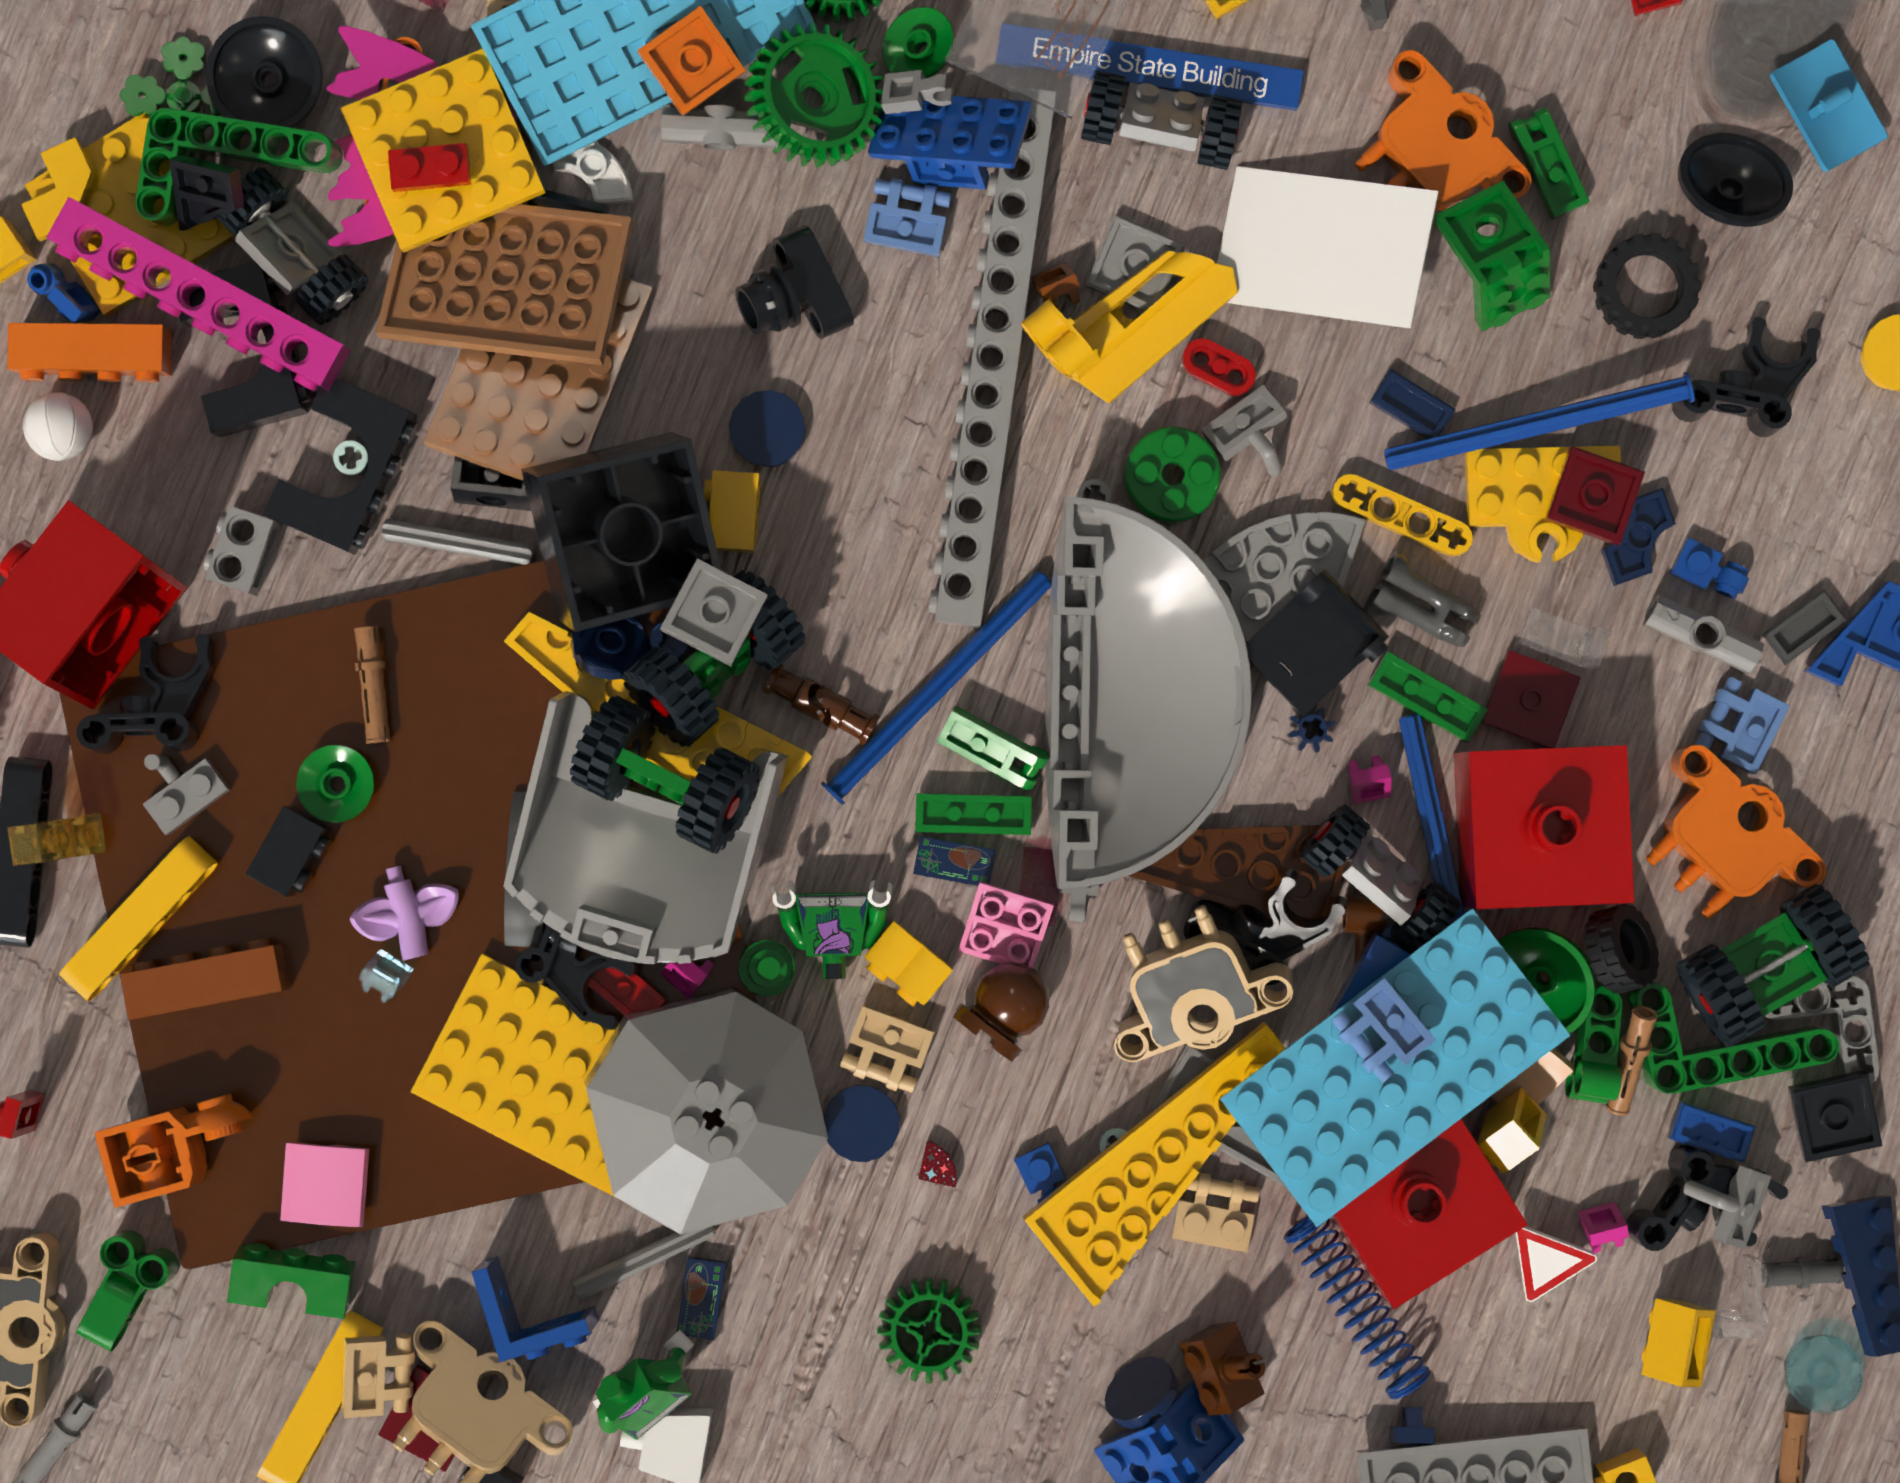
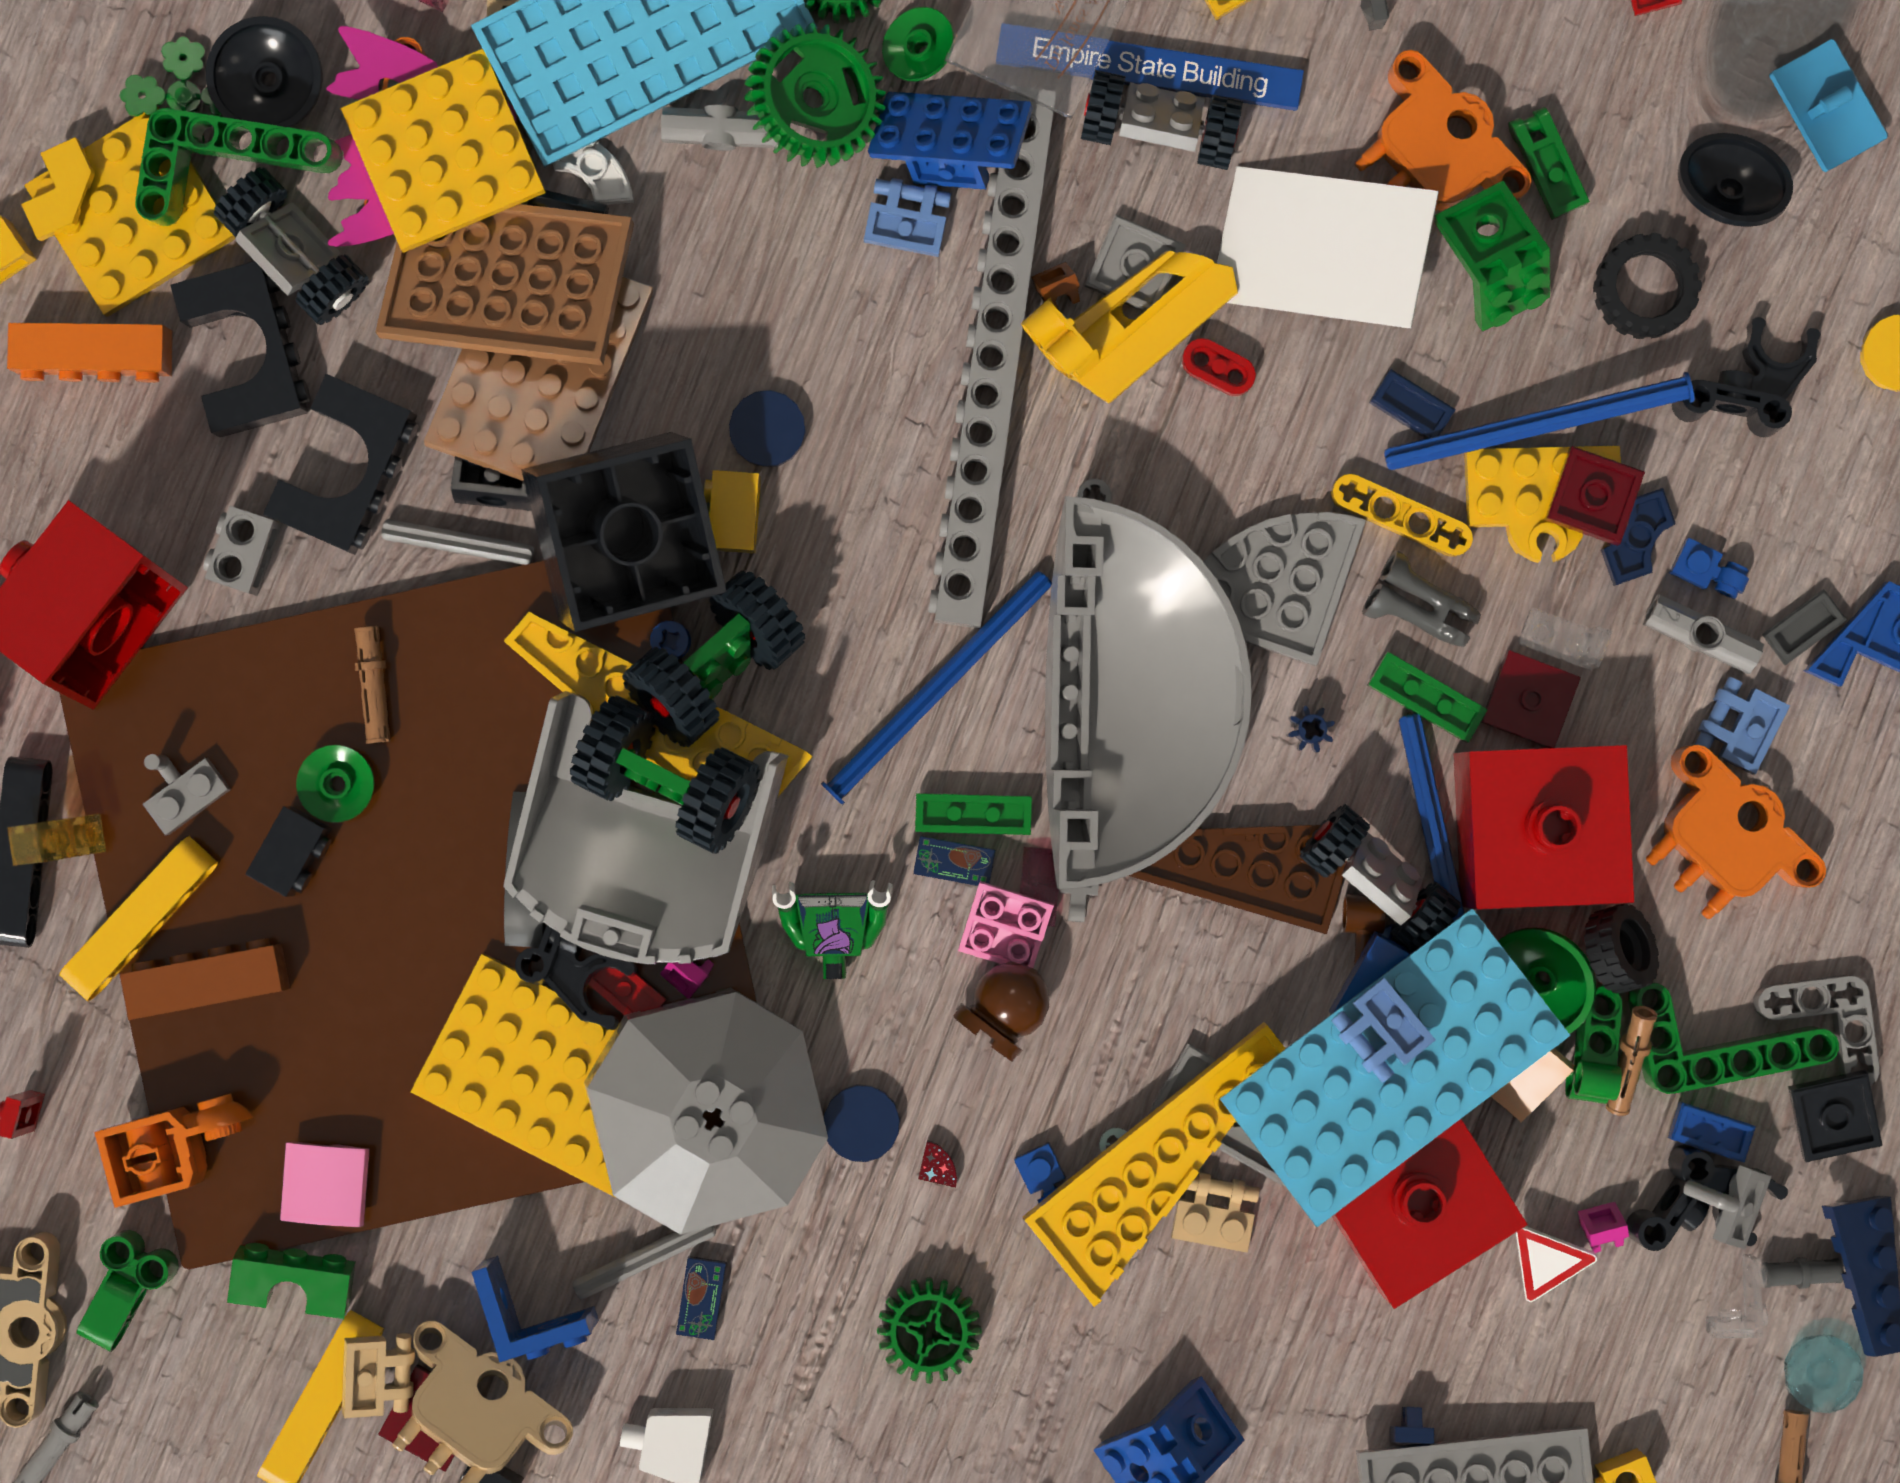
white piece [22,392,93,461] -> none
blue plate [27,263,101,323] -> none
dark pink brick [46,197,351,392] -> none
black piece [76,634,214,754] -> none
black wing [169,154,244,231] -> none
light aqua bush [333,440,368,476] -> none
lavender plant [350,866,459,961] -> none
clear light blue tile [359,949,414,1003] -> none
red plate [388,143,472,192] -> none
dark blue tile [570,617,649,680] -> none
green torso [592,1329,694,1439] -> none
orange plate [637,6,746,117] -> none
light grey tile [660,558,768,666] -> none
black beam [735,225,854,339] -> none
green plate [737,940,795,997] -> none
reddish brown piece [763,664,880,746] -> none
tan plate [840,1005,935,1093] -> none
yellow brick [864,920,954,1007] -> none
light grey plate [881,70,953,114] -> none
plate [936,706,1050,790] -> none
dark blue tile [1104,1356,1179,1429] -> none
tan piece [1114,905,1295,1062] -> none
green plate [1123,426,1221,525] -> none
reddish brown brick [1179,1322,1265,1416] -> none
black piece [1183,868,1347,985] -> none
light grey plate [1201,385,1287,476] -> none
black door [1246,569,1389,717] -> none
blue piece [1283,1217,1431,1399] -> none
dark pink tile [1349,755,1392,805] -> none
yellow piece [1478,1087,1547,1174] -> none
yellow piece [1641,1298,1716,1387] -> none
black plate [1676,884,1870,1047] -> none

